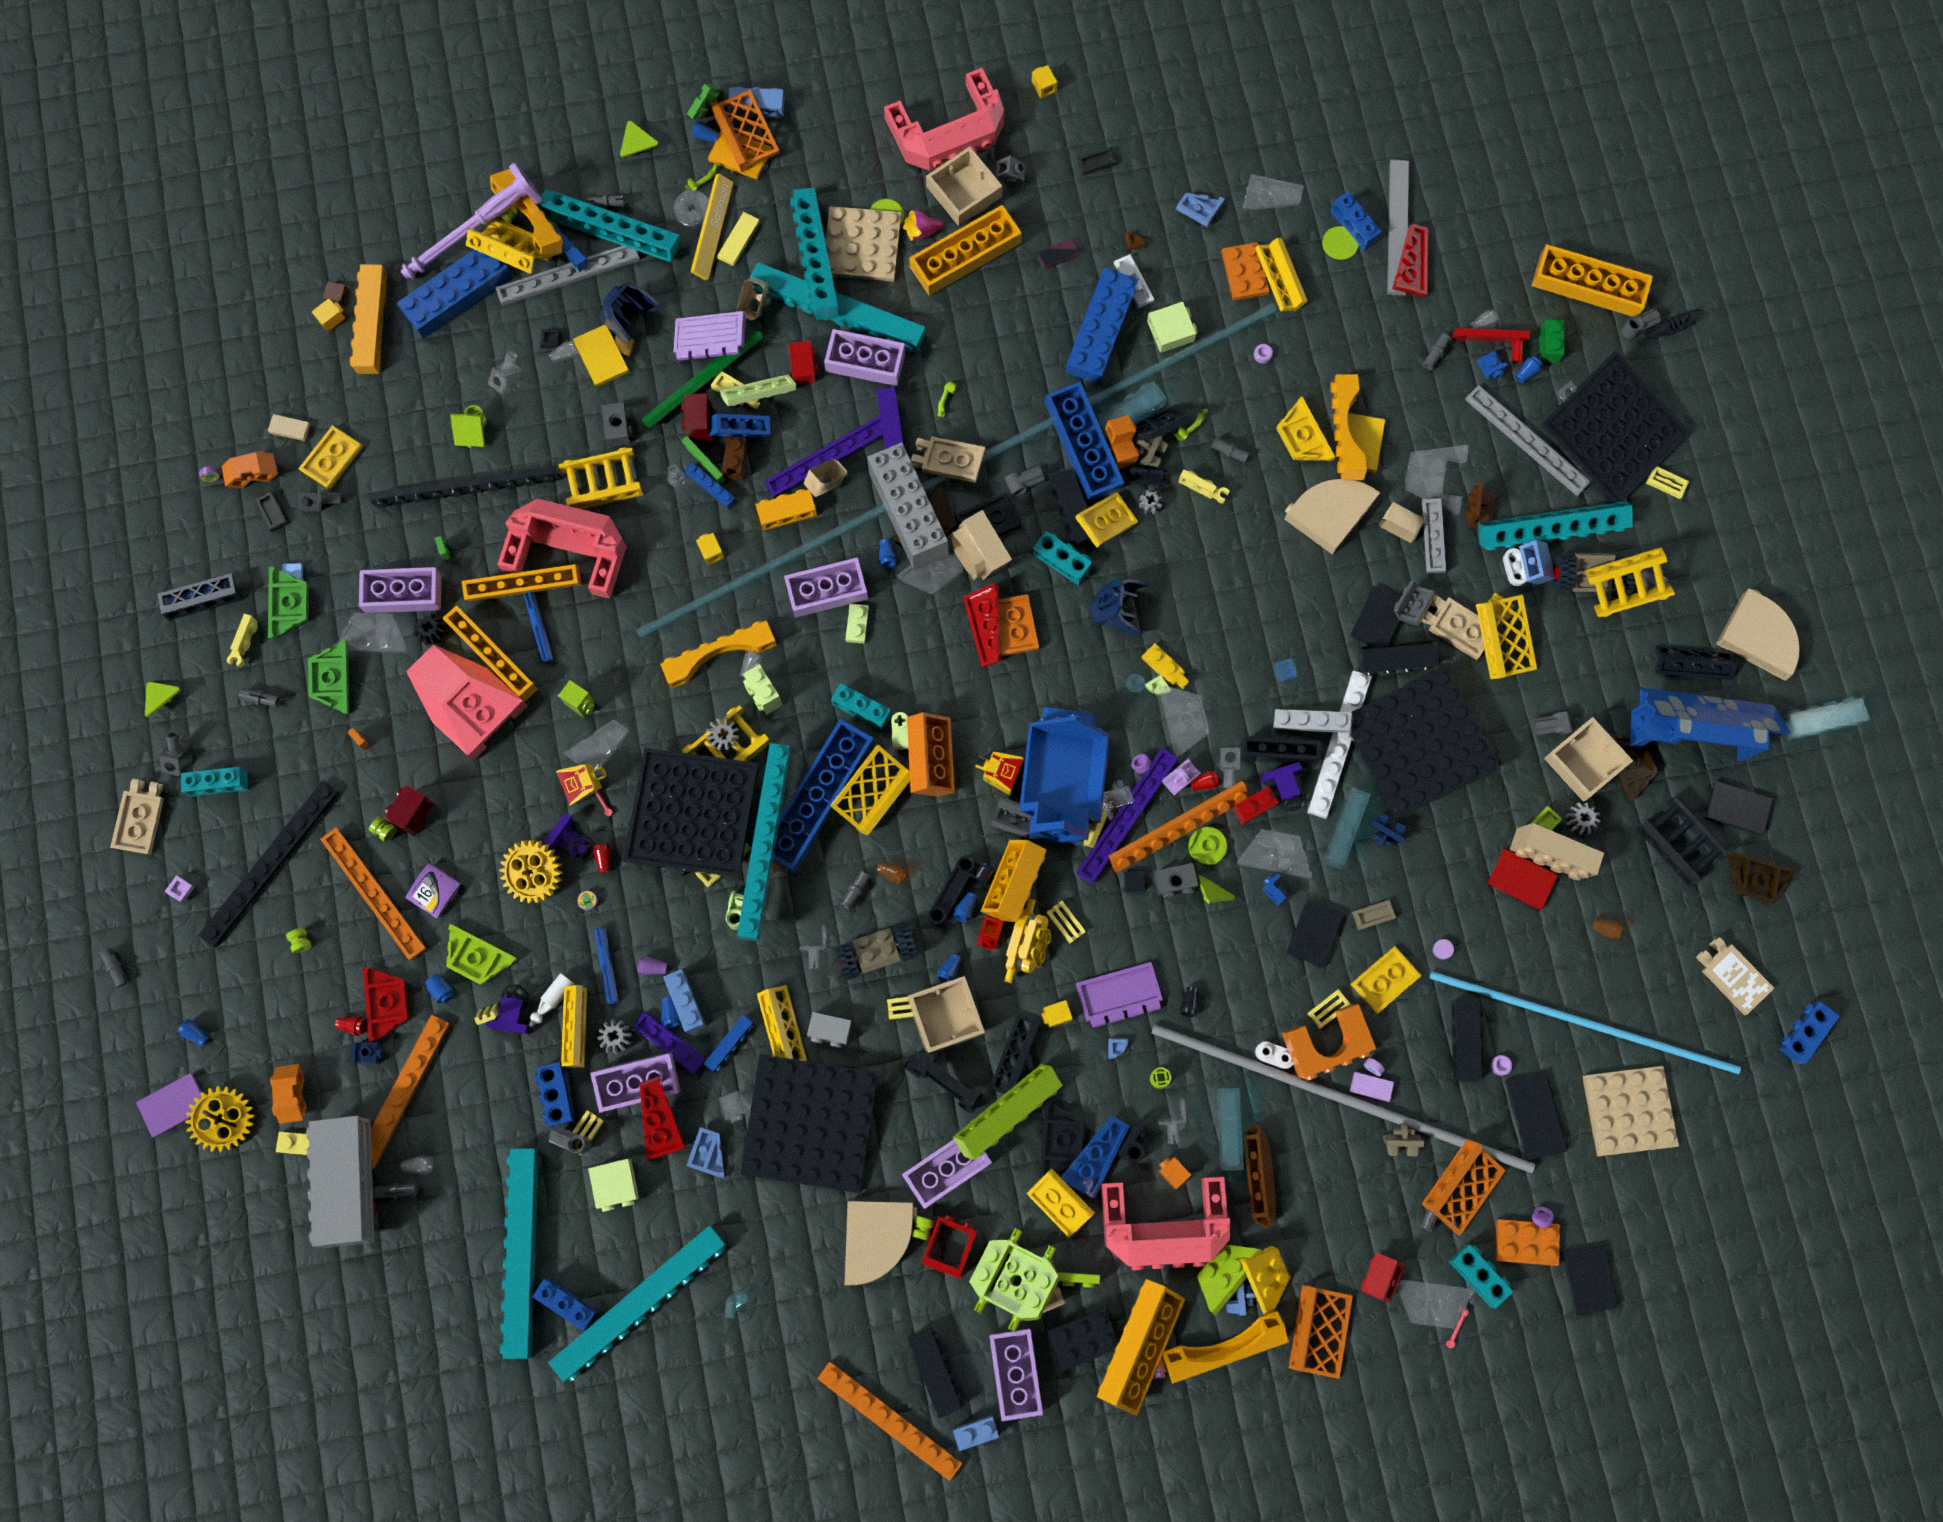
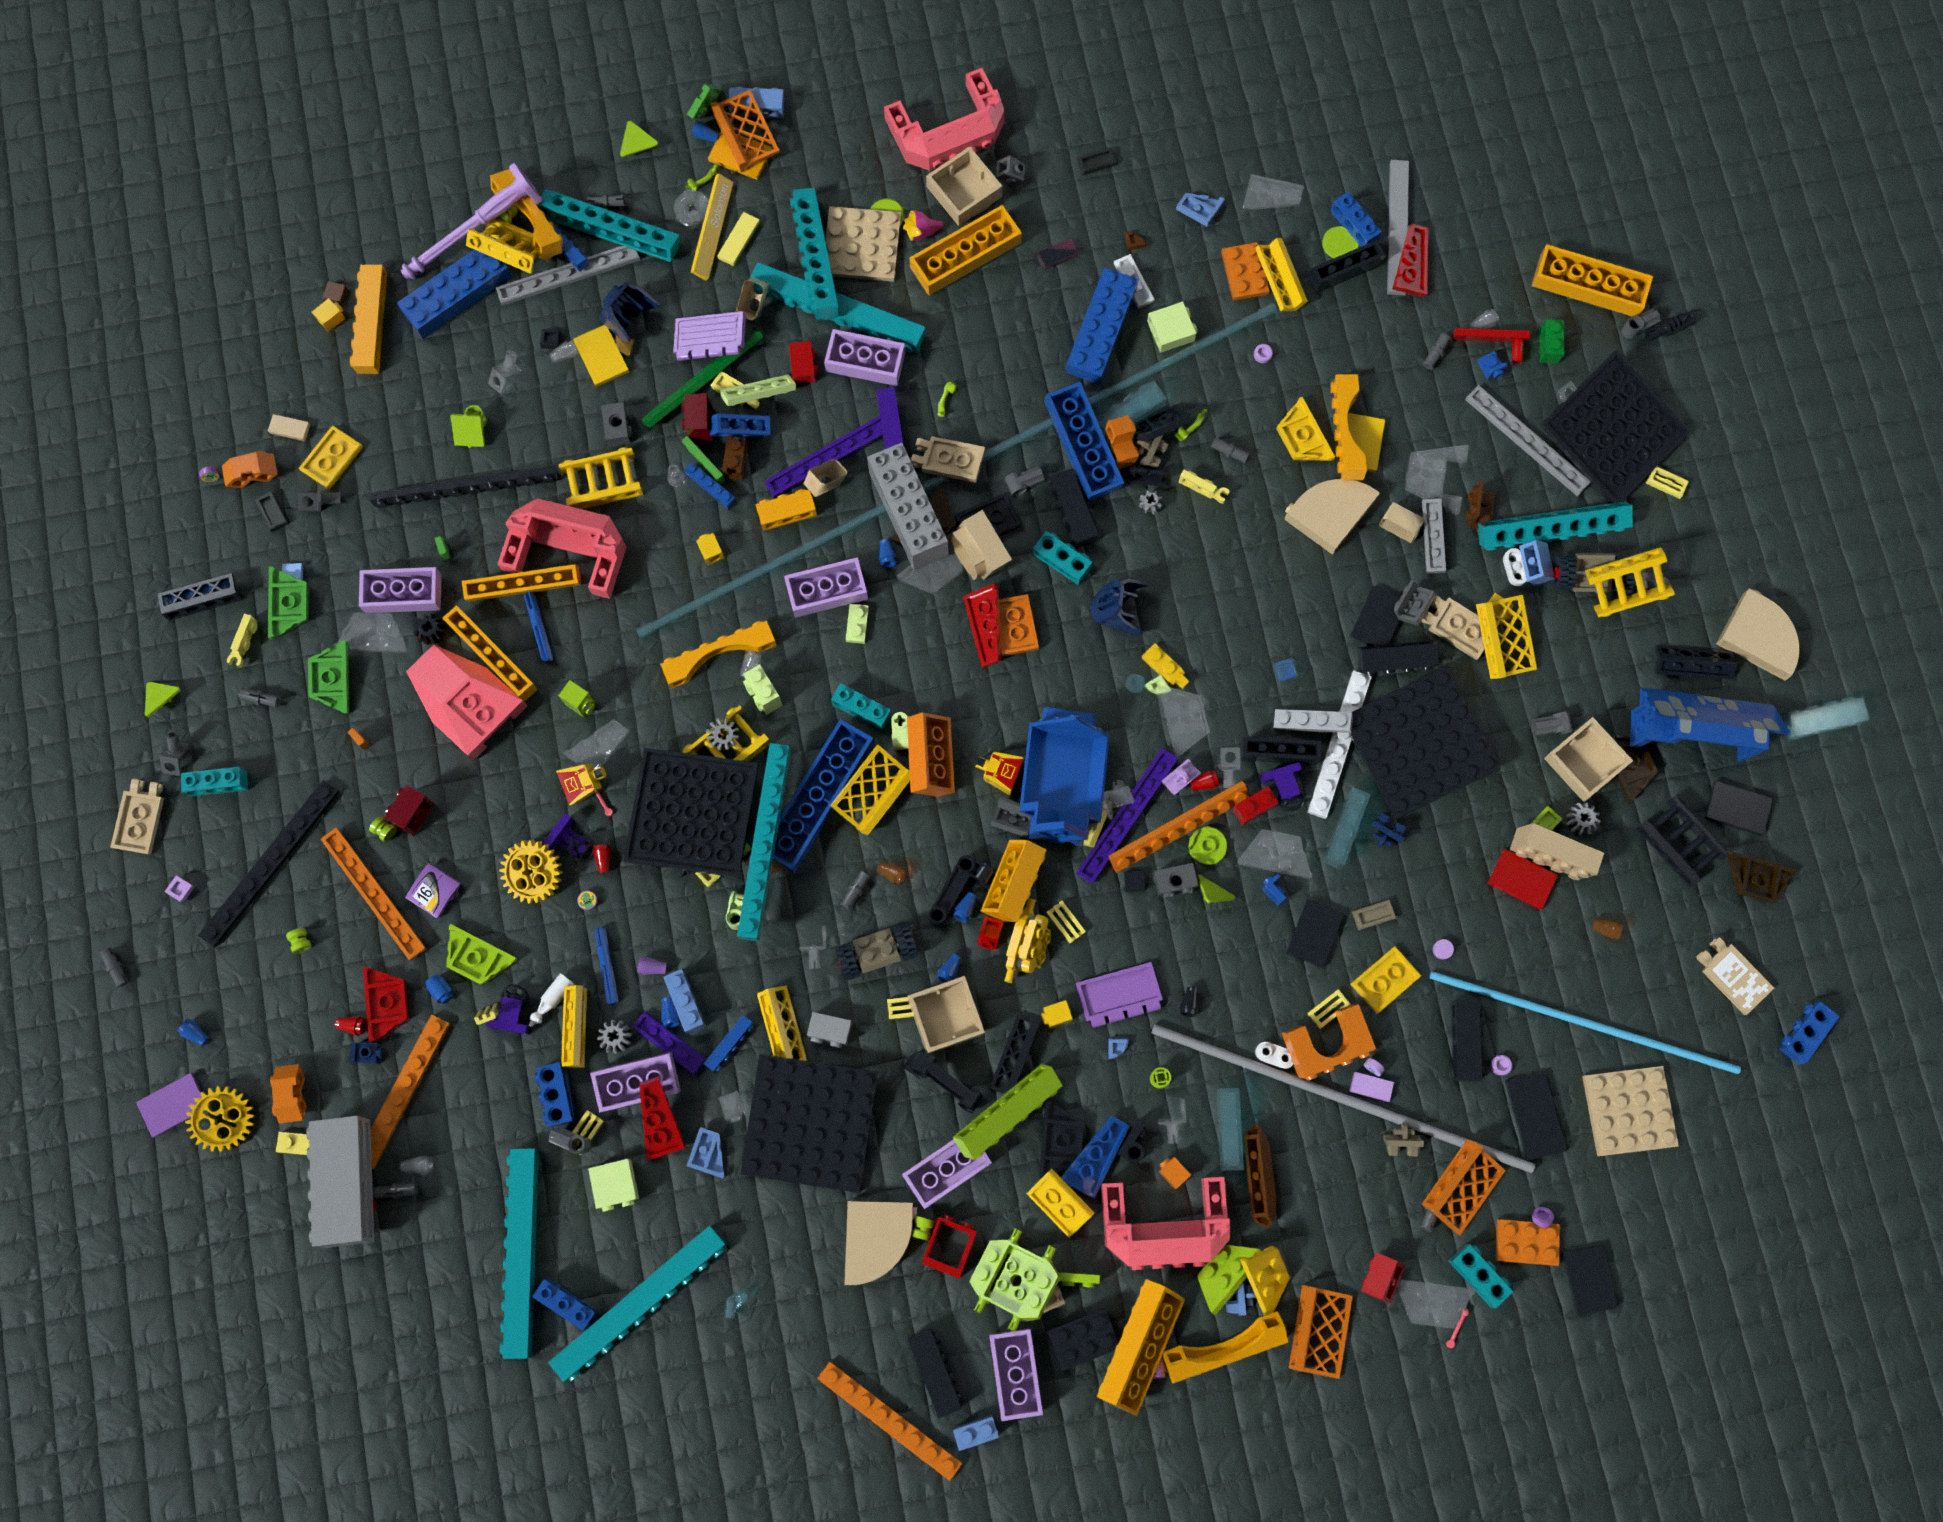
yellow brick [1031,65,1057,99] -> none
yellow tile [1075,492,1138,547] -> none
medium lavender tile [1131,754,1151,773] -> none
blue cone [1515,356,1543,384] -> none
none -> black brick [1309,240,1385,293]

